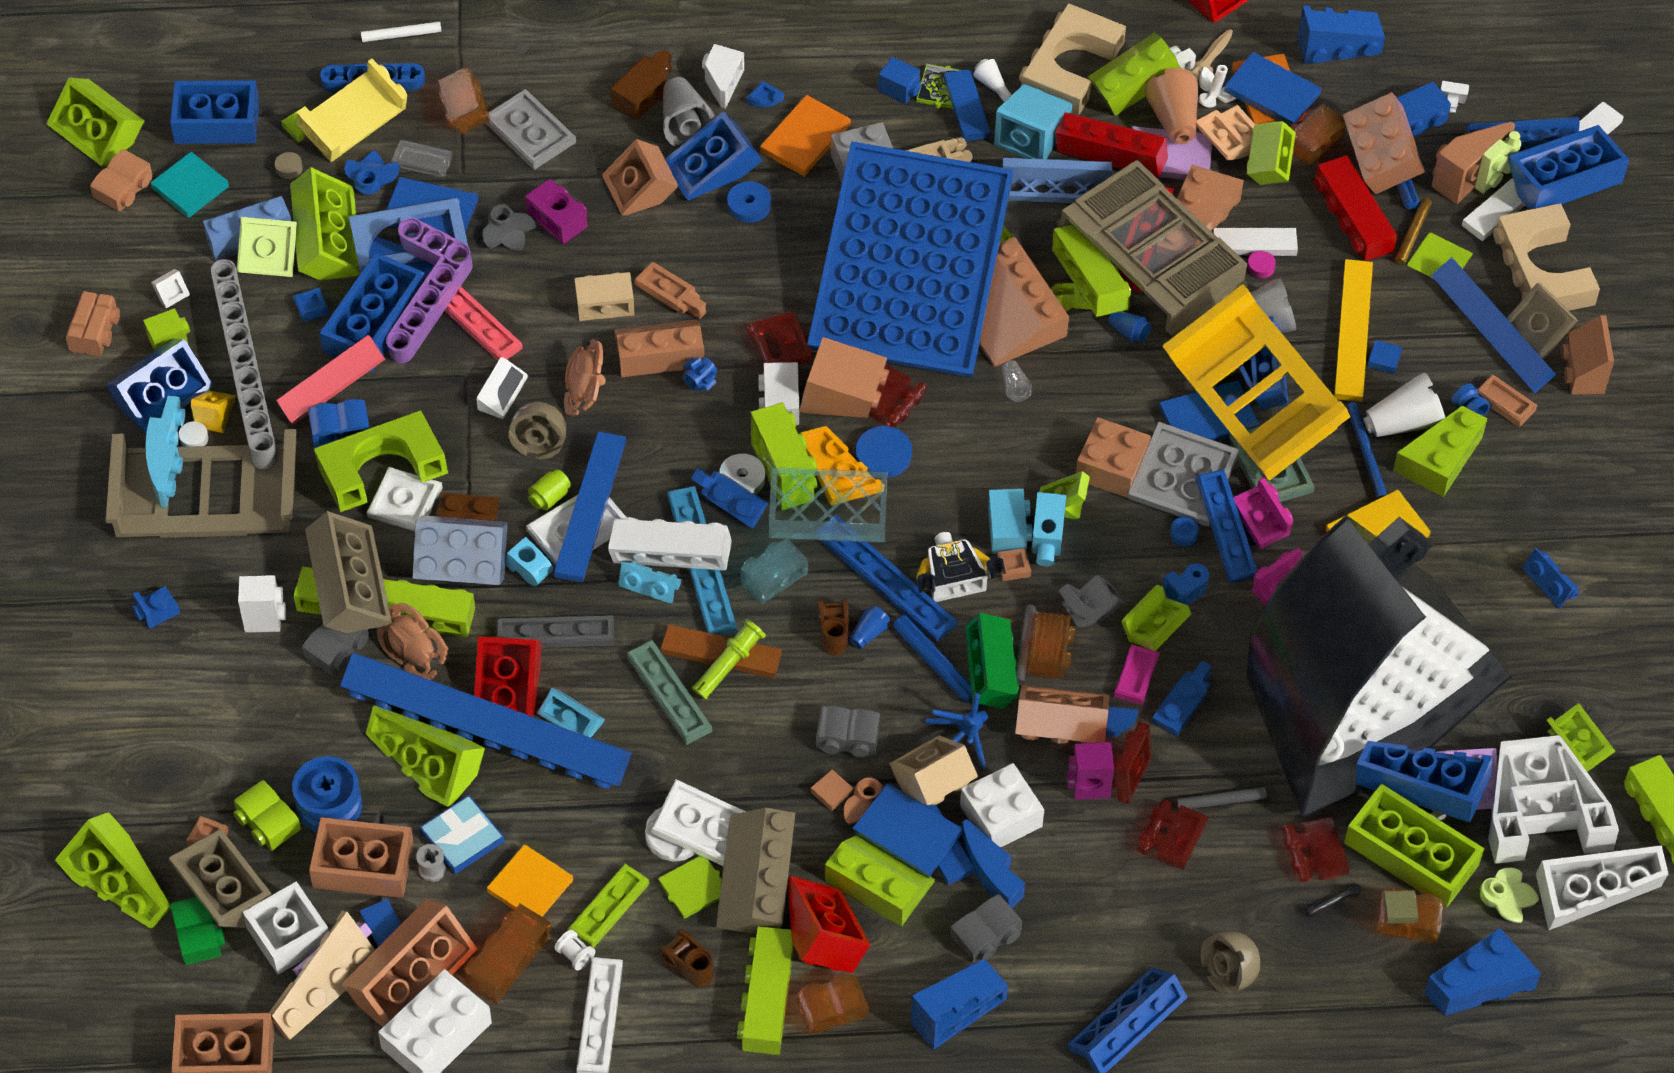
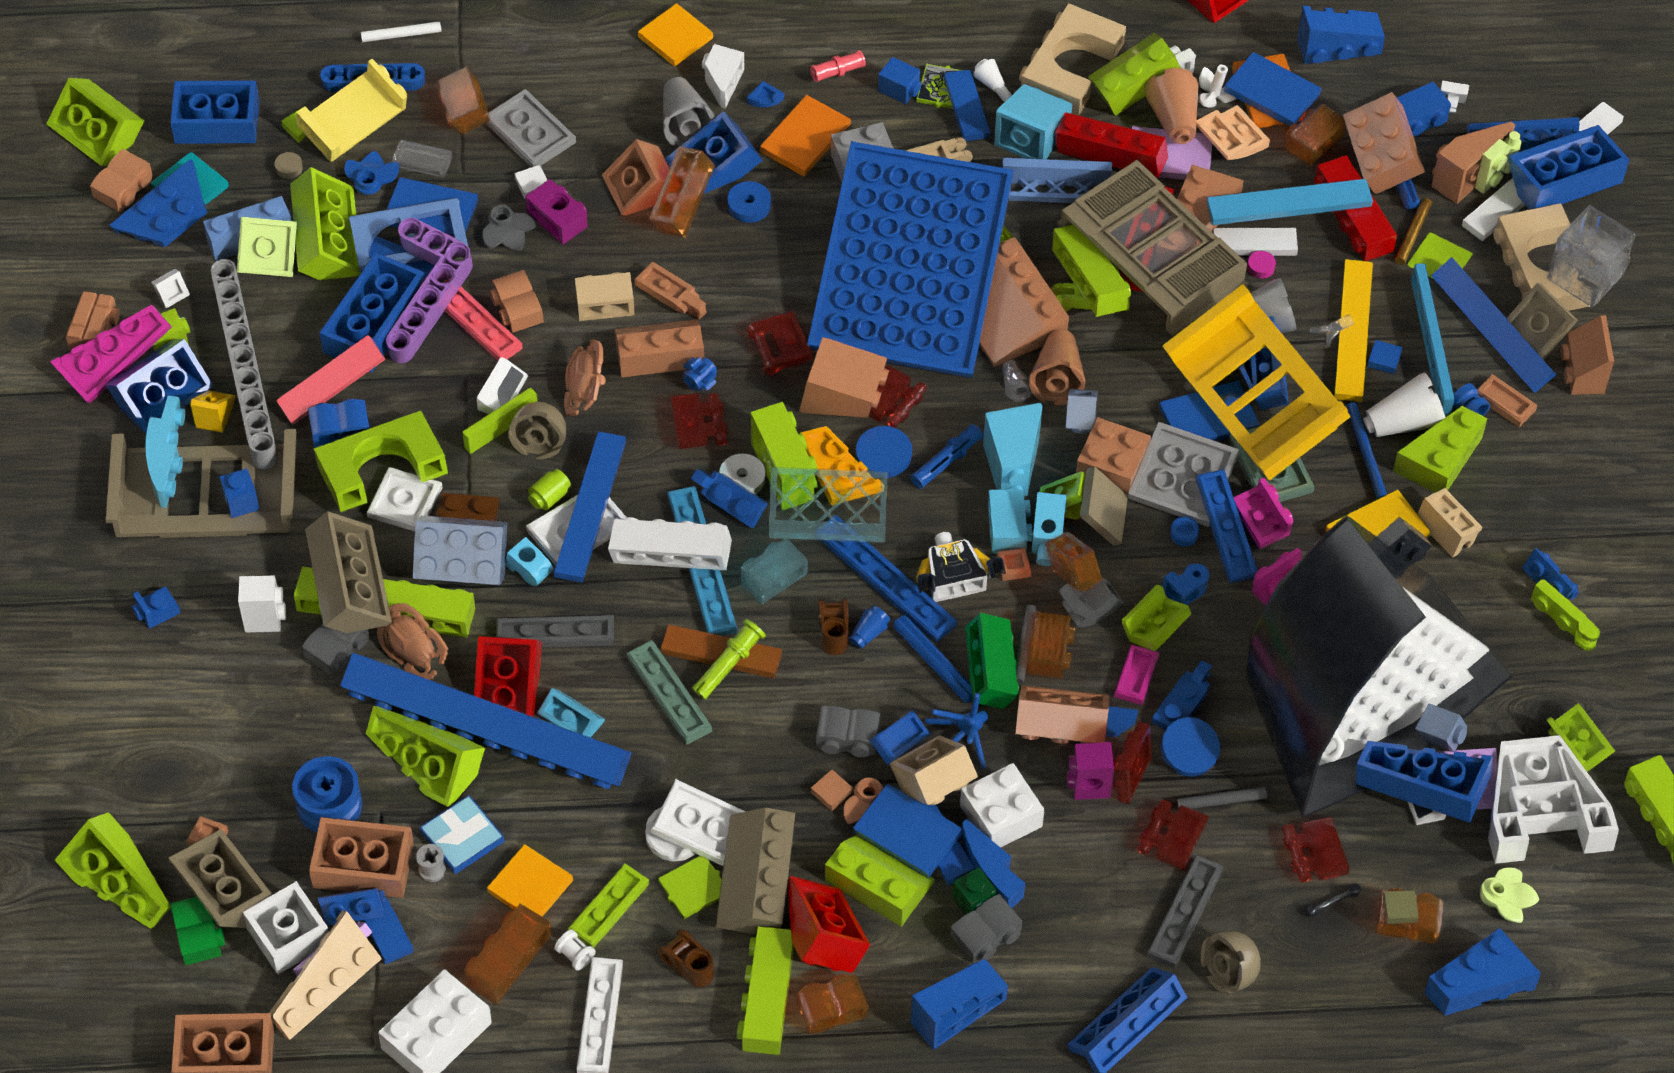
white tile [179,421,208,447] -> none
lime brick [233,780,301,850] -> none
blue tile [293,288,329,322] -> none
nougat slope [342,899,477,1027] -> none
reddish brown hinge [610,49,672,121] -> none
medium azure hinge [618,561,681,604] -> none
white brick [758,362,799,425] -> none
blue cone [1108,311,1151,343] -> none
tan sword [1191,29,1233,81] -> none
lime brick [1247,121,1296,185] -> none
lime brick [1344,784,1484,909] -> none
white wedge [1536,846,1668,930] -> none
none -> dark pink wing [50,305,172,404]
none -> blue wing [110,159,207,247]
none -> blue brick [220,468,259,518]
none -> blue hinge [318,888,386,926]
none -> lime tile [463,388,537,454]
none -> nougat brick [490,270,544,333]
none -> white tile [514,165,547,198]
none -> light orange tile [638,3,713,67]
none -> clear orange brick [649,146,715,238]
none -> clear red plate [671,393,728,449]
none -> coral pin [810,50,866,82]
none -> blue tile [870,710,930,765]
none -> blue pin [910,424,983,489]
none -> dark green brick [952,867,996,915]
none -> medium azure slope [983,403,1042,496]
none -> nougat cone [1029,329,1086,406]
none -> clear orange brick [1045,532,1102,591]
none -> sand blue brick [1066,389,1098,434]
none -> dark tan tile [1080,467,1128,546]
none -> dark grey tile [1147,855,1224,969]
none -> blue tile [1160,717,1220,777]
none -> dark azure tile [1206,179,1373,225]
none -> clear bar [1310,314,1354,348]
none -> dark azure tile [1411,263,1454,416]
none -> sand blue brick [1415,703,1467,752]
none -> tan hinge [1417,488,1483,558]
none -> lime hinge [1530,580,1600,651]
none -> clear brick [1547,204,1636,308]

